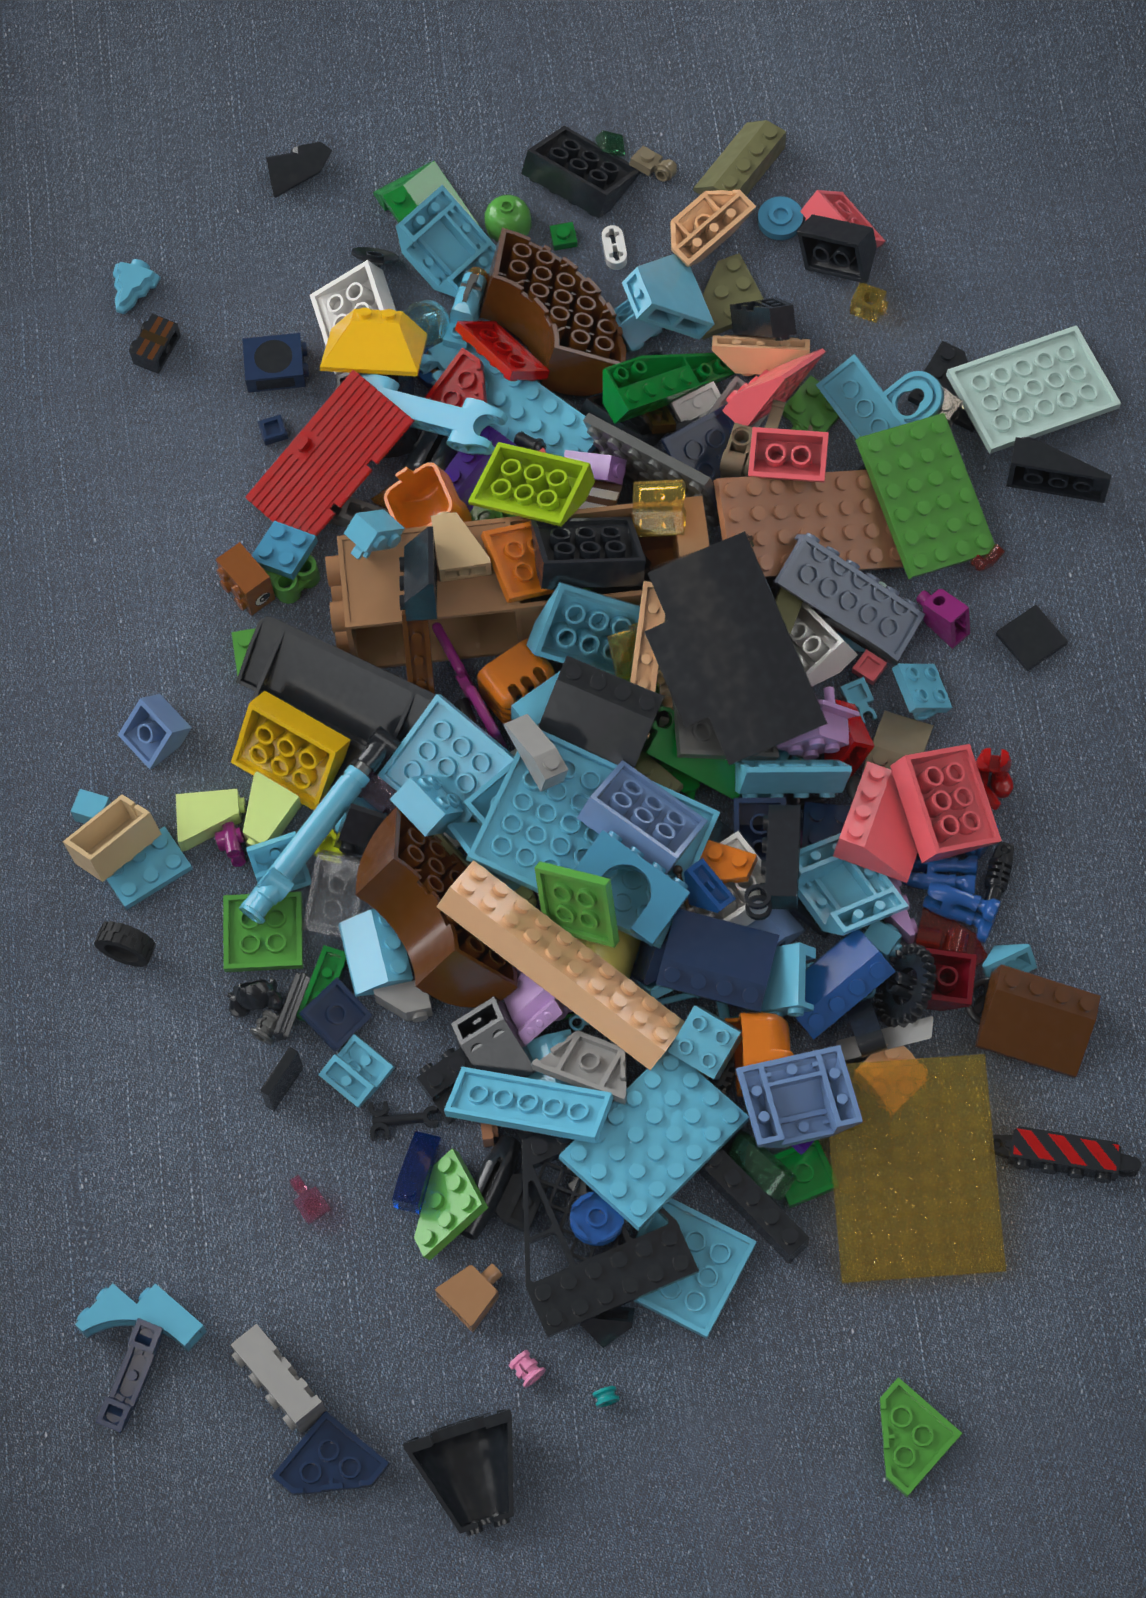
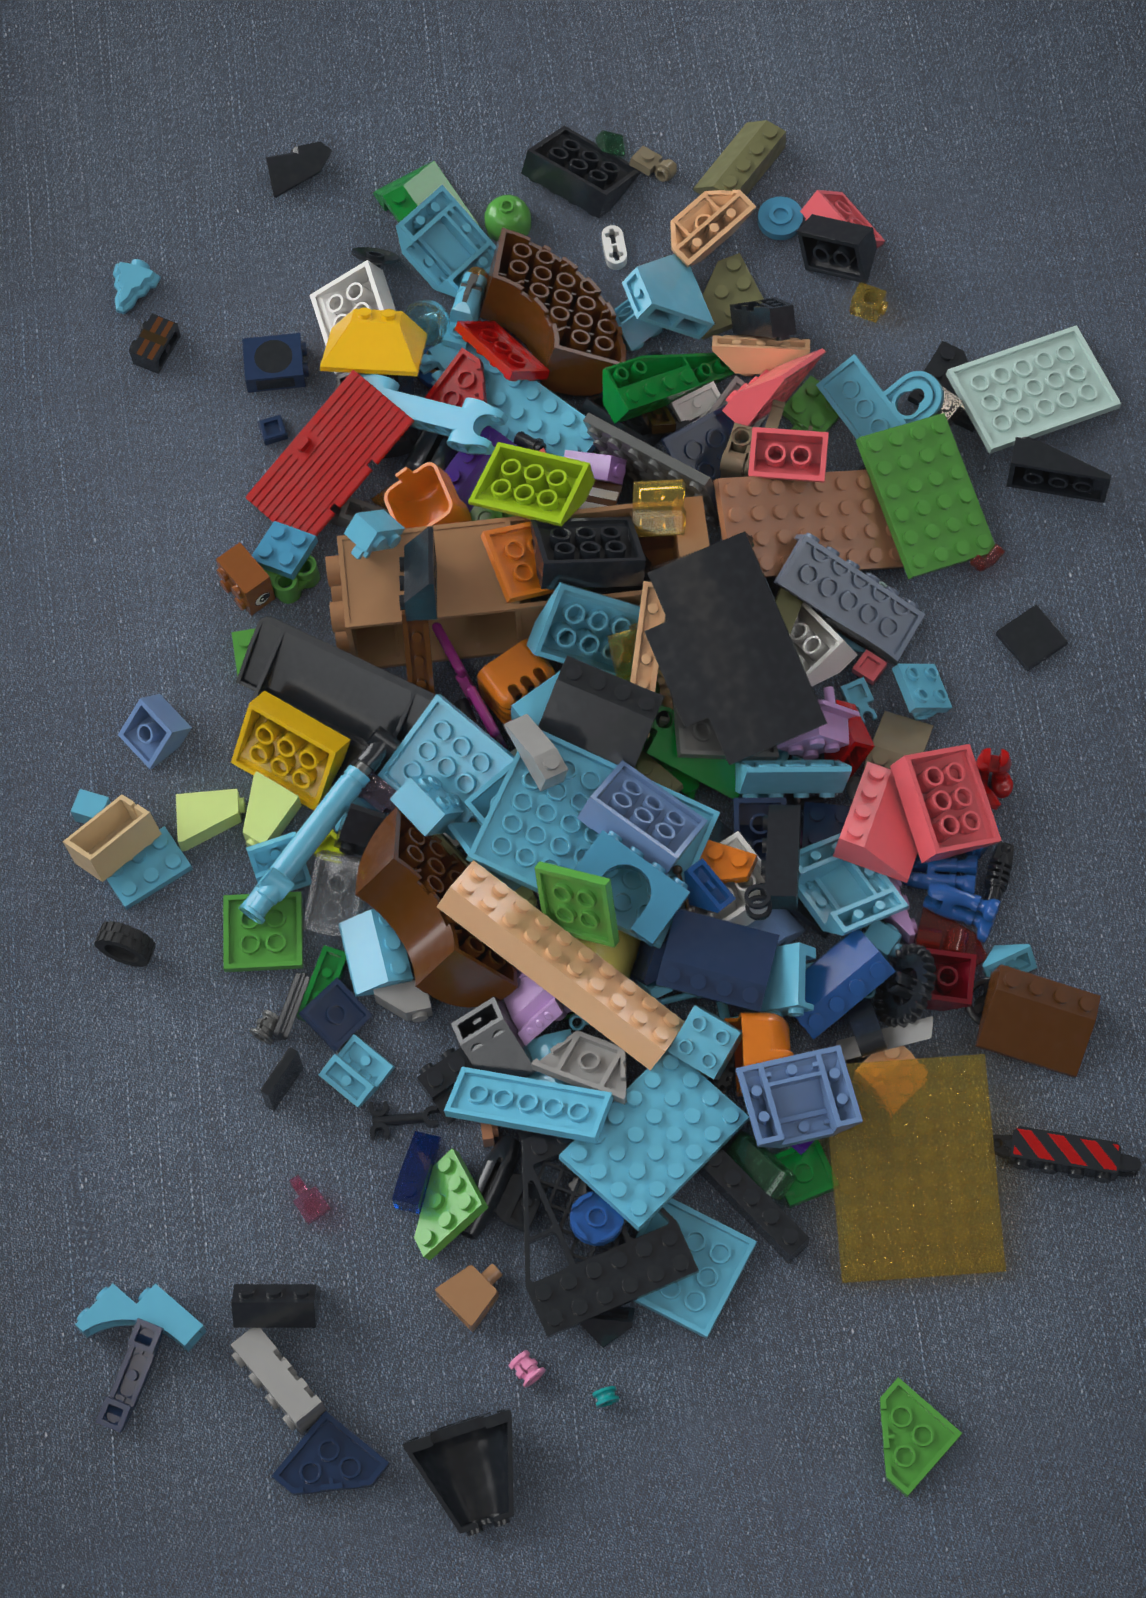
magenta plate [215,822,246,867] -> none
black hair [227,978,283,1018] -> none
tan slope [431,512,492,582] -> none
green plate [549,222,577,251] -> none
magenta torso [916,589,970,649] -> none
none -> black slope [231,1284,321,1328]

